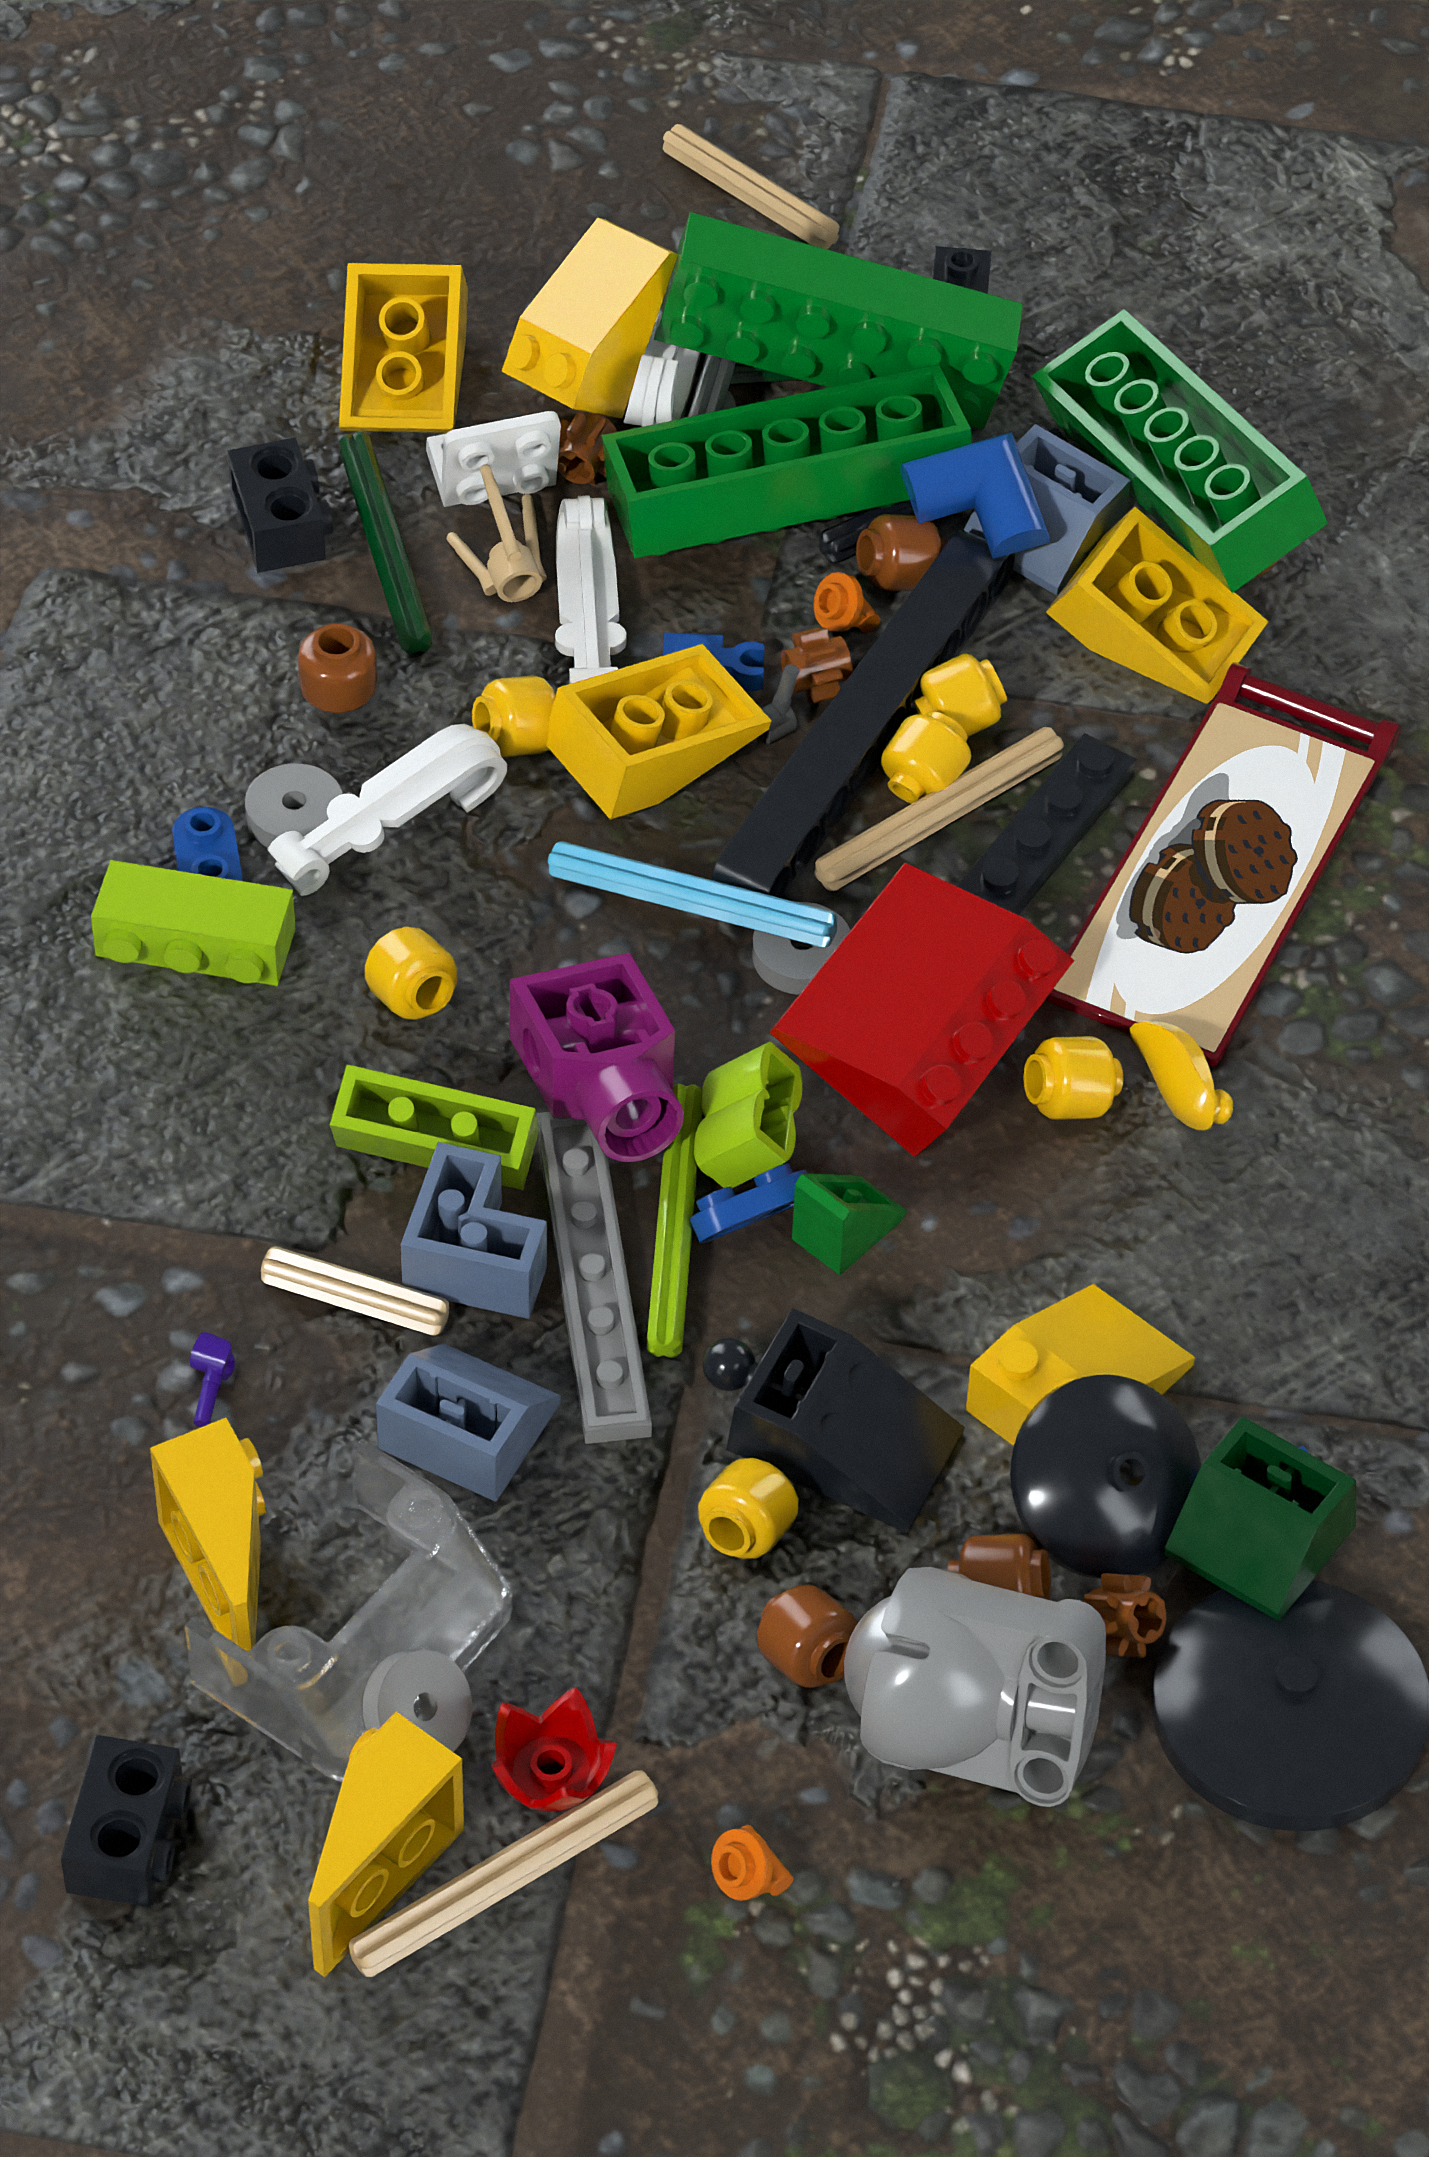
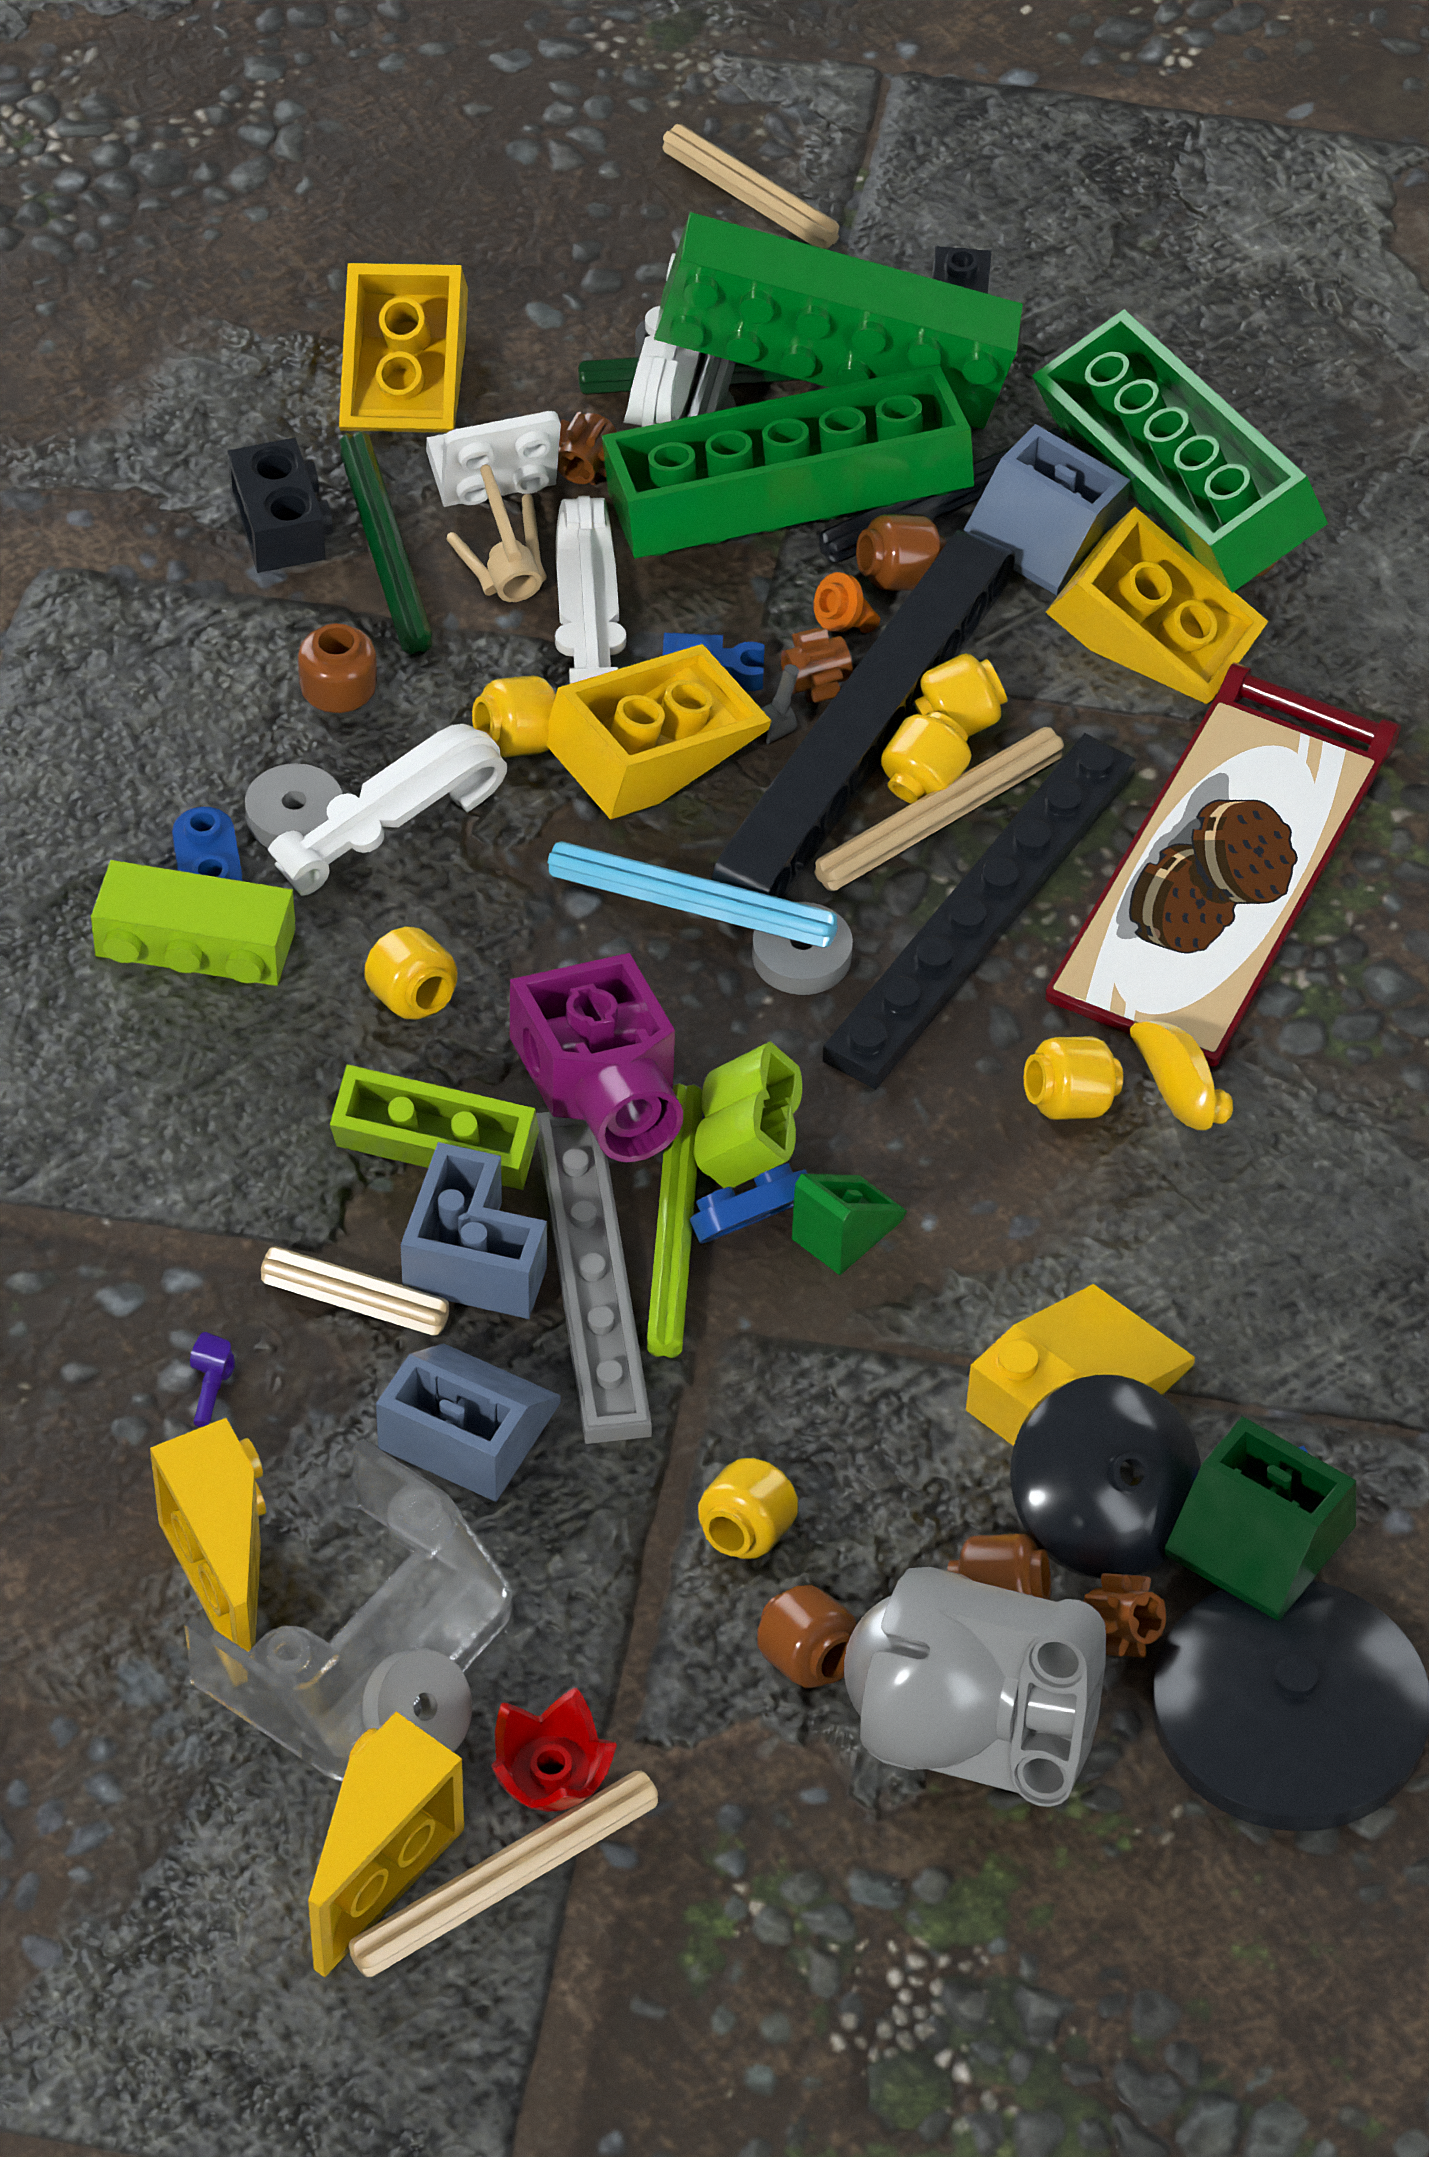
black brick [61,1735,192,1907] -> none
yellow slope [502,218,678,419] -> none
black slope [702,1308,965,1534] -> none
orange plate [711,1825,794,1901] -> none
red slope [769,863,1075,1157] -> none
blue brick [900,432,1050,559] -> none

